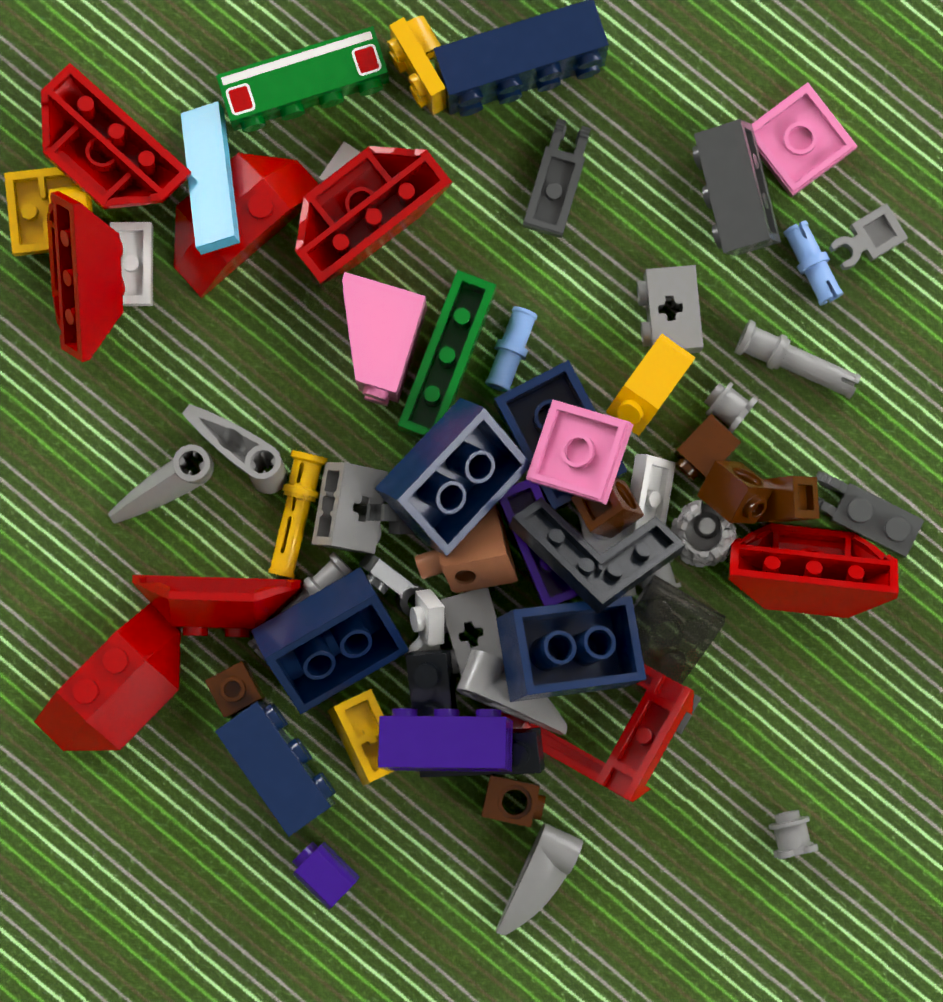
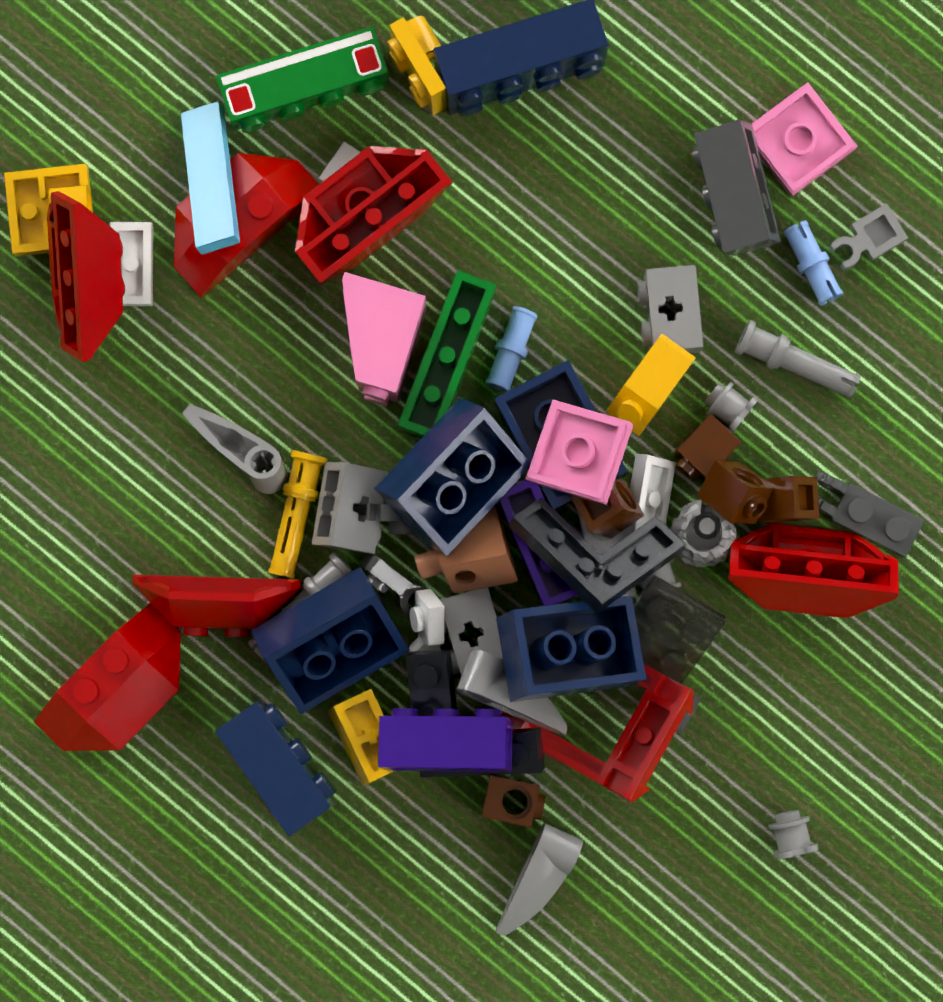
red wedge [41,63,191,209] -> none
light grey piece [108,445,214,524] -> none
reddish brown brick [205,661,266,718] -> none
dark purple brick [292,841,360,910] -> none
dark grey hinge [523,119,591,238] -> none

